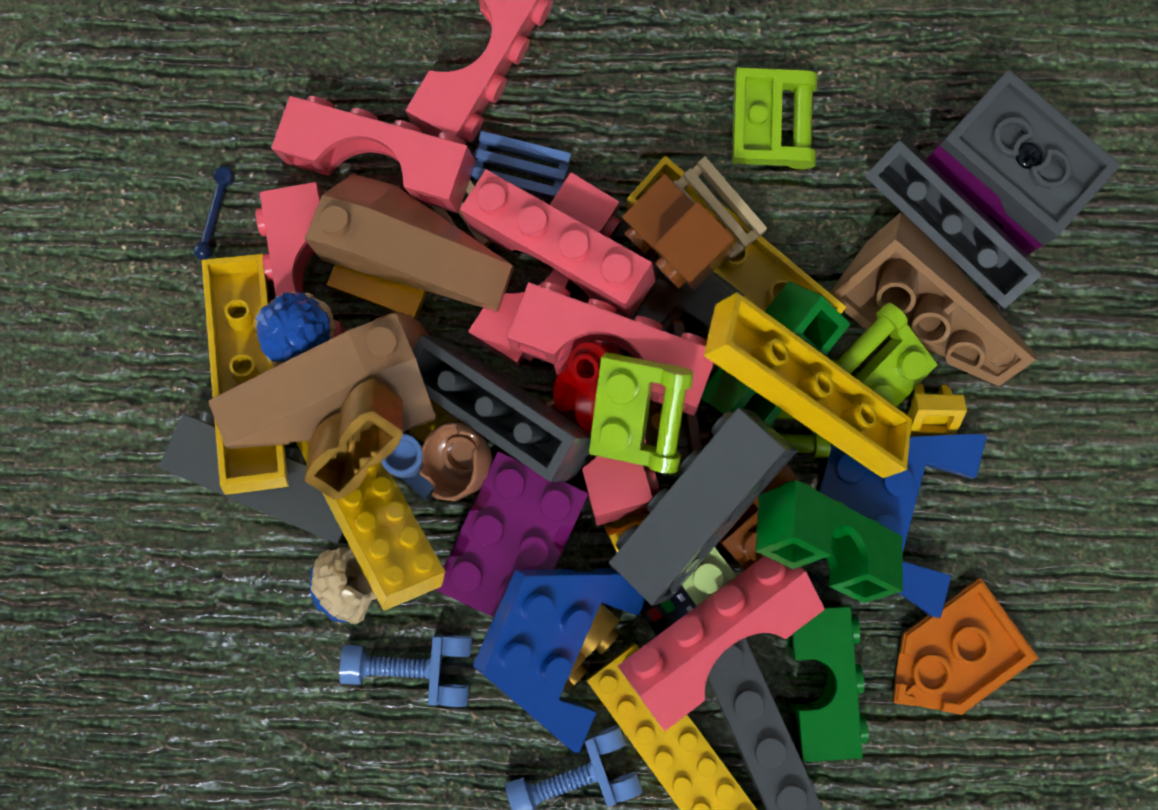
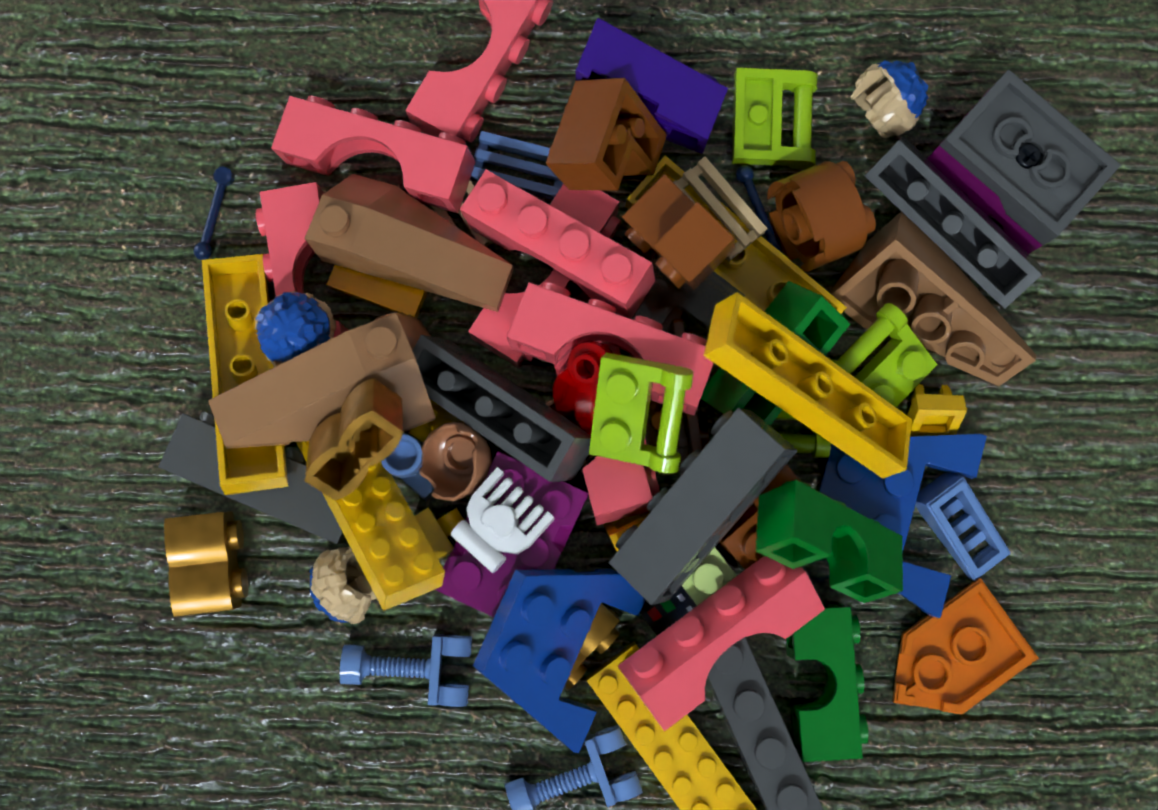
none -> pearl gold brick [164,511,249,617]
none -> yellow tile [415,507,464,560]
none -> white piece [450,467,555,573]
none -> dark orange brick [545,78,667,191]
none -> dark purple wedge [575,17,728,154]
none -> dark blue hinge [736,165,783,252]
none -> dark orange brick [767,161,876,272]
none -> tan piece [851,60,928,138]
none -> medium blue slope [915,472,1011,581]

